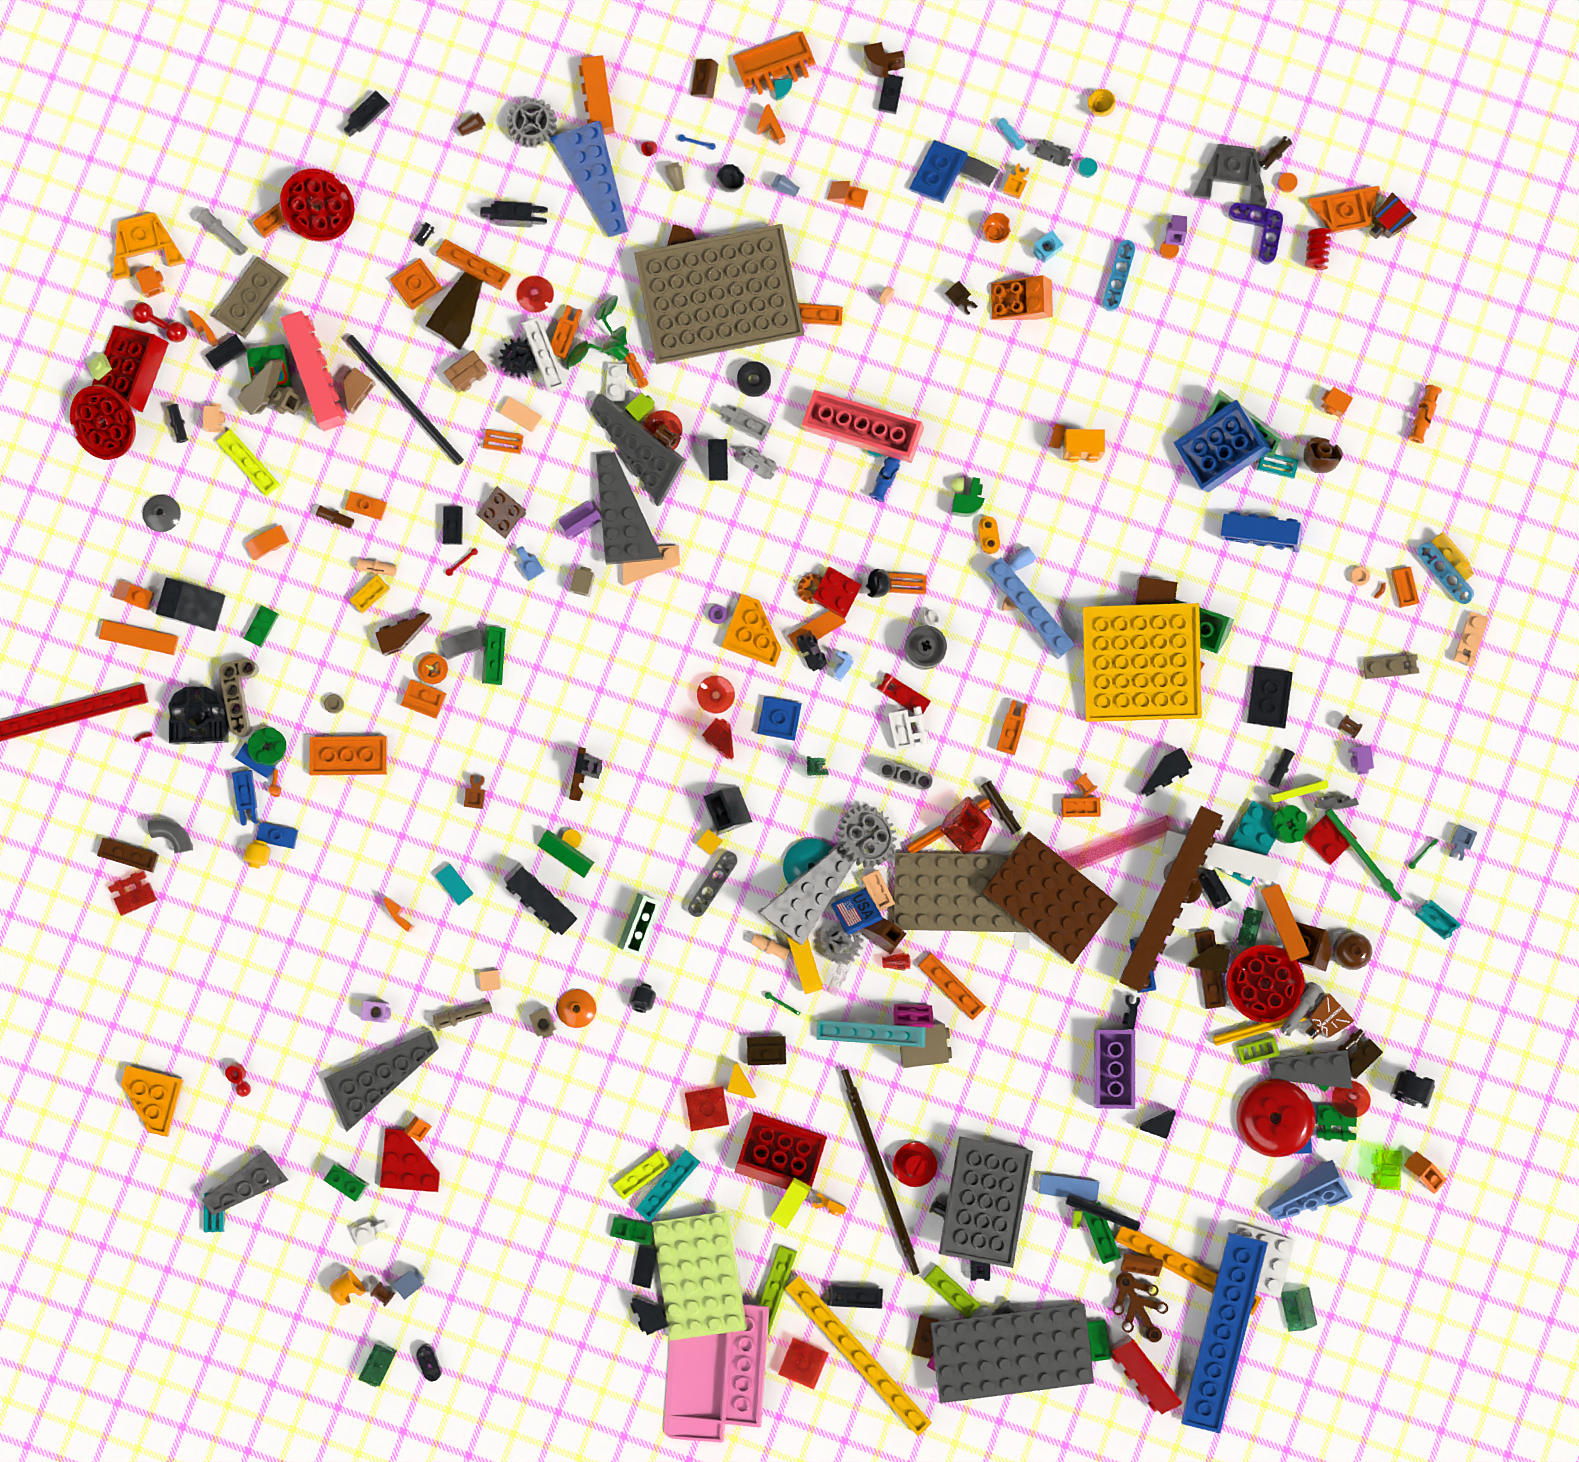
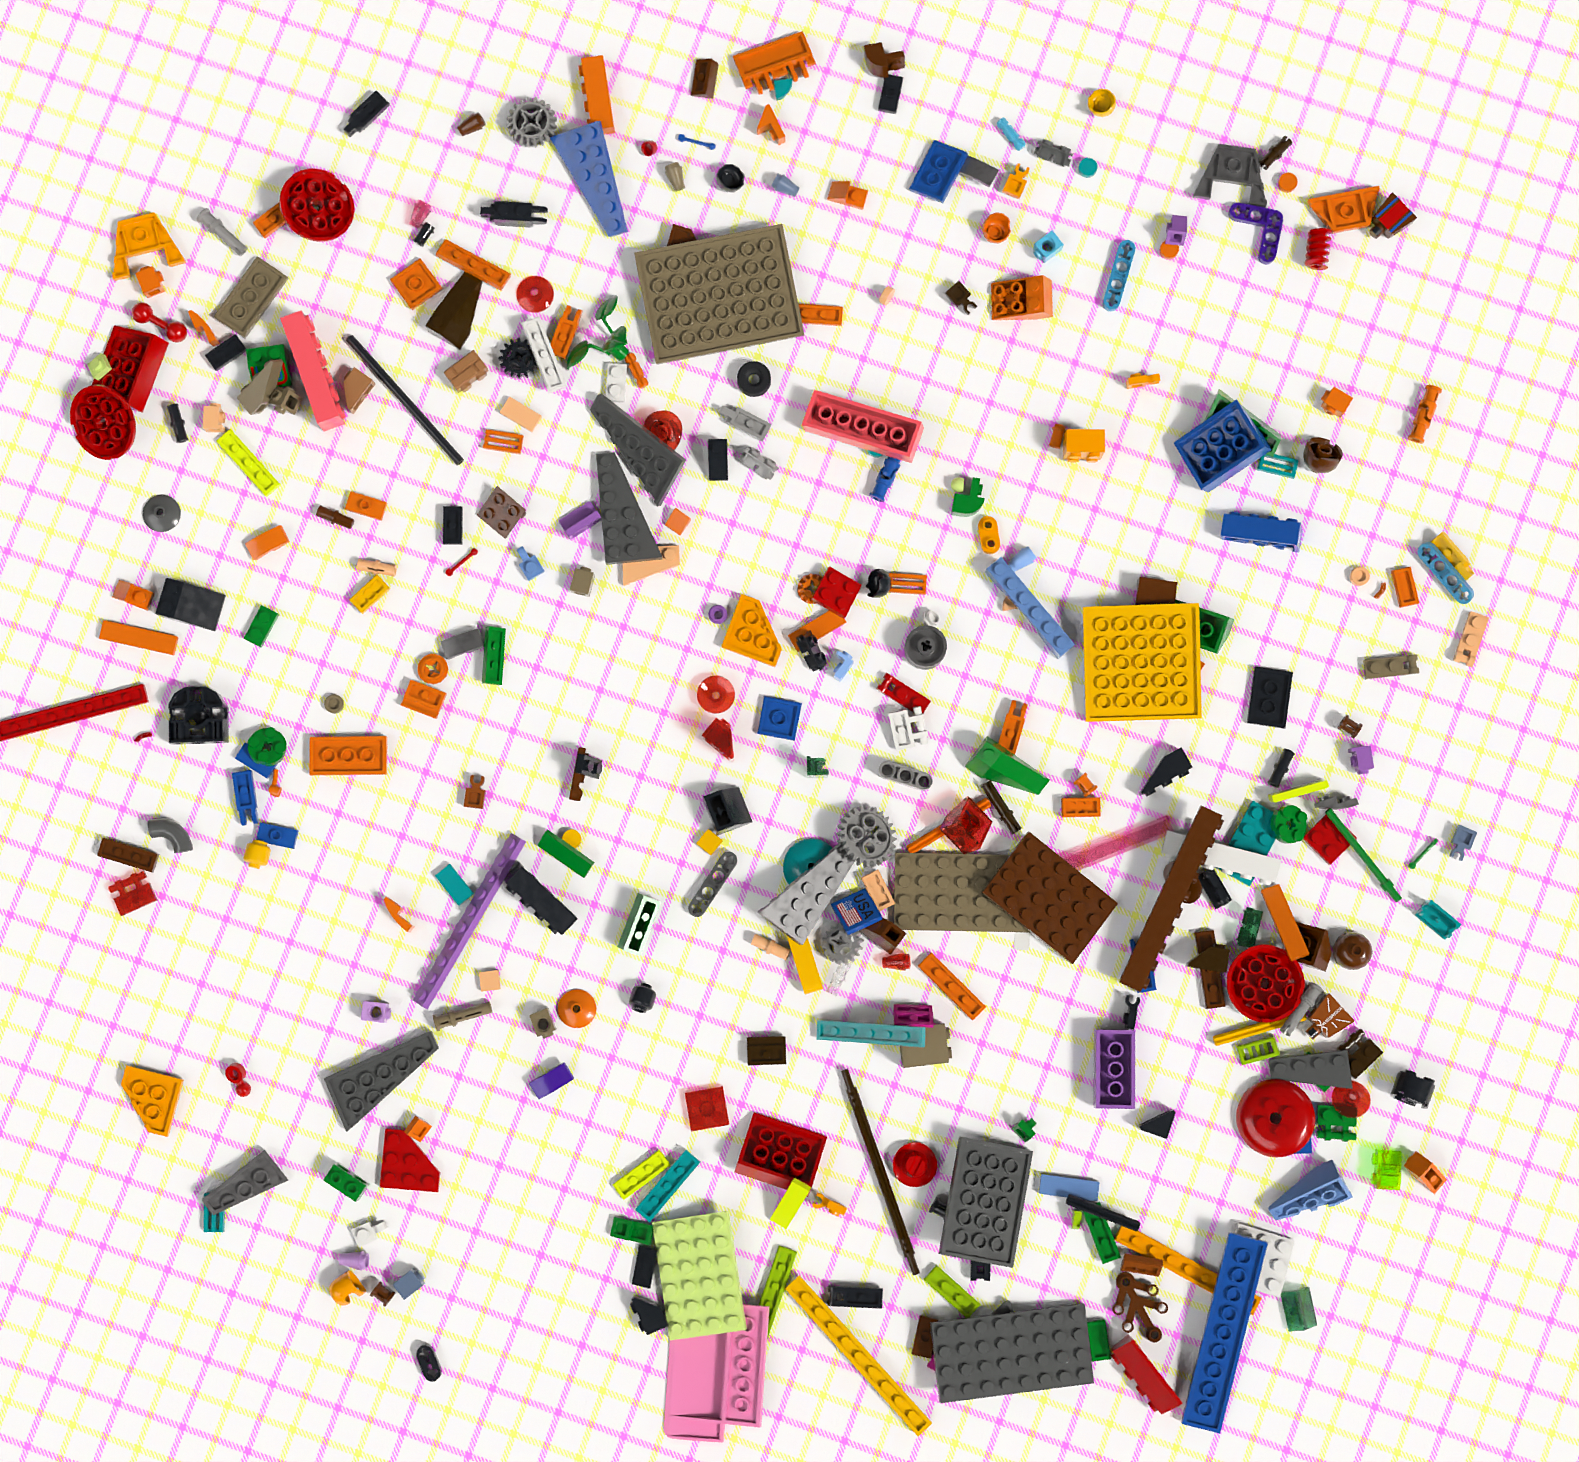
dark tan beam [219,659,259,737] -> none
clear green hinge [358,1341,397,1387] -> none
reddish brown slope [375,612,433,657] -> none
lime brick [625,393,655,424] -> none
reddish brown bush [654,424,679,449] -> none
yellow slope [727,1063,757,1099] -> none
green hinge [765,992,801,1016] -> none
clear red plate [778,1337,829,1390] -> none
none -> lavender cone [339,1251,369,1271]
none -> clear pink cone [409,199,432,229]
none -> medium lavender plate [413,833,526,1010]
none -> dark purple slope [529,1062,574,1100]
none -> orange slope [665,508,691,536]
none -> green wedge [965,736,1050,795]
none -> green tile [1011,1118,1037,1142]
none -> light orange plate [1126,373,1161,389]

